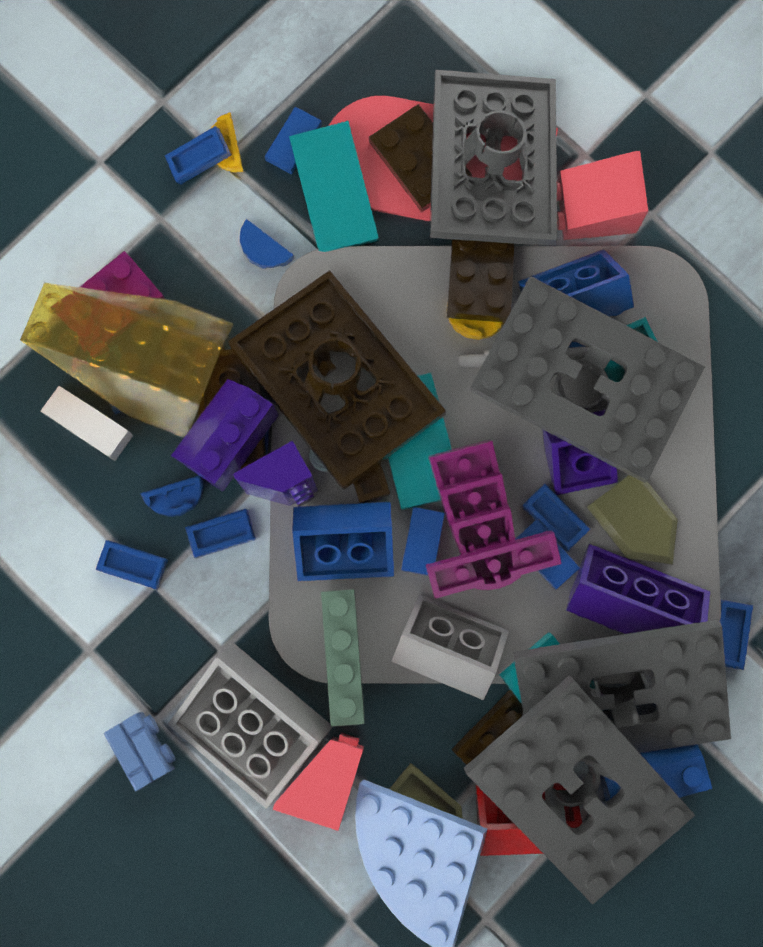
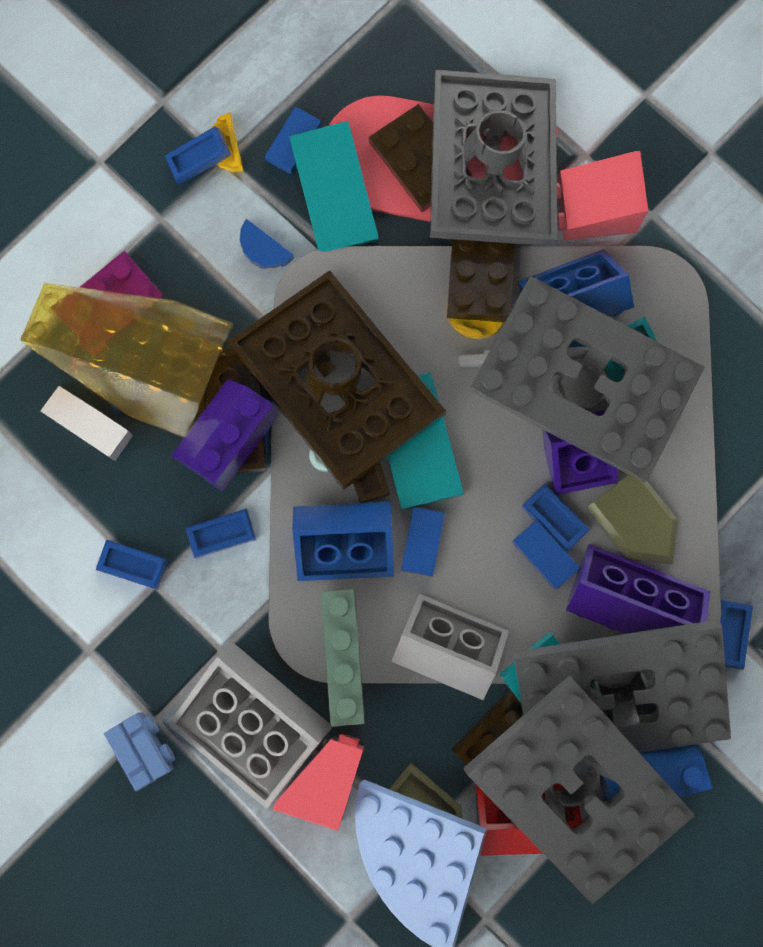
blue tile [140,476,204,517] -> none
dark purple slope [233,441,318,506] -> none
magenta slope [426,439,562,599] -> none

